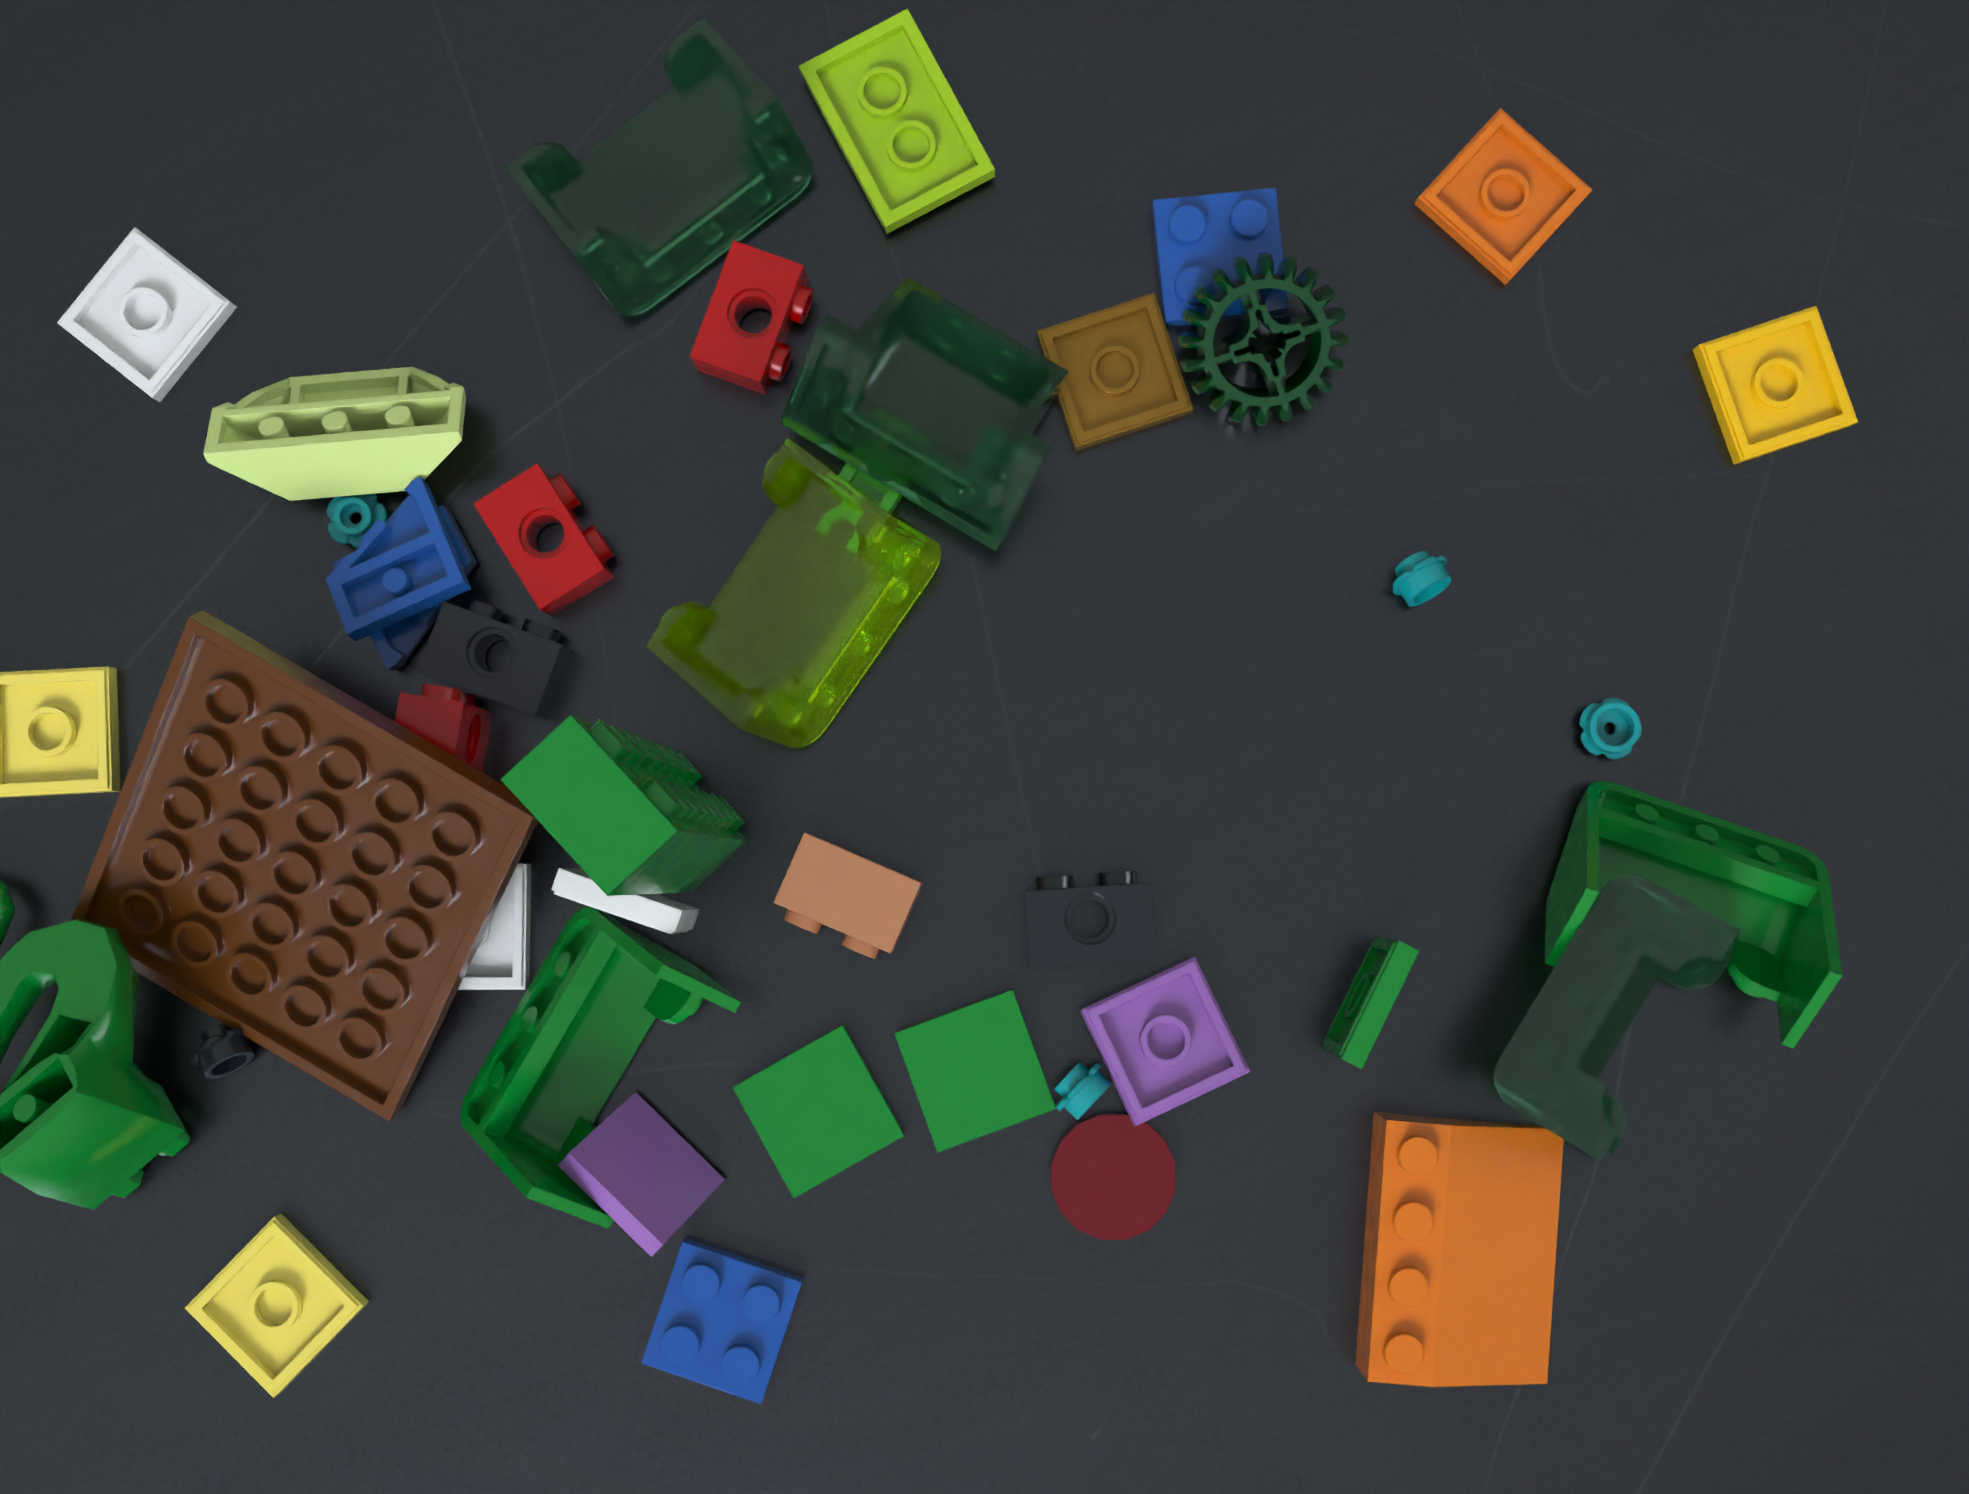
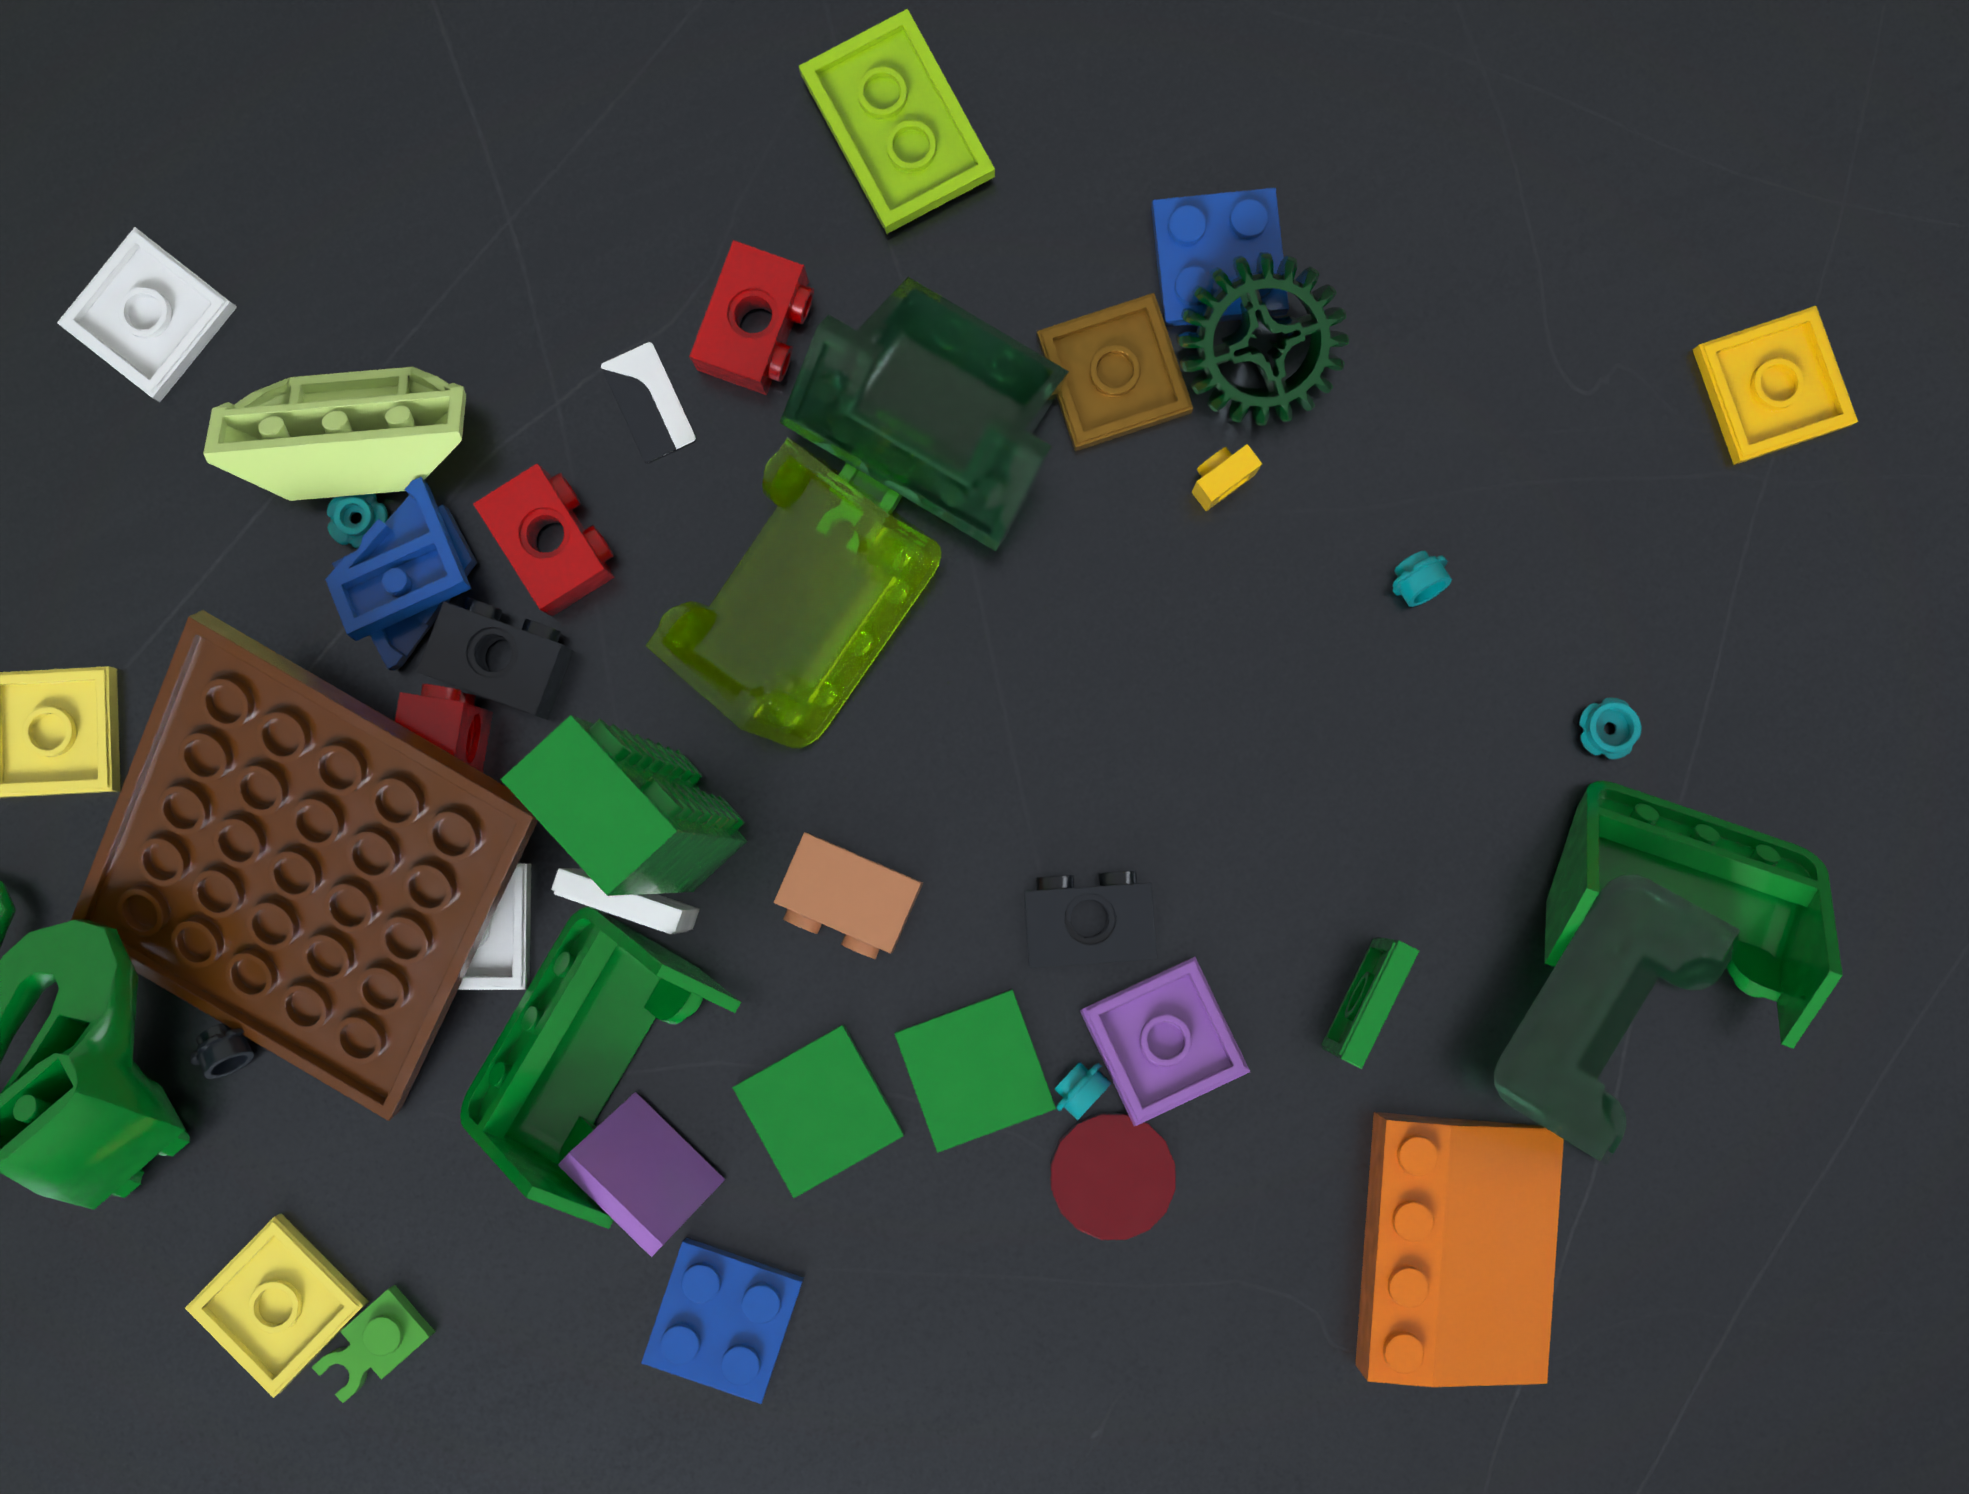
clear green windscreen [505,18,814,316] -> none
orange tile [1414,108,1593,285] -> none
none -> bright green plate [312,1285,435,1404]
none -> sticker [601,342,696,462]
none -> yellow plate [1192,444,1262,511]

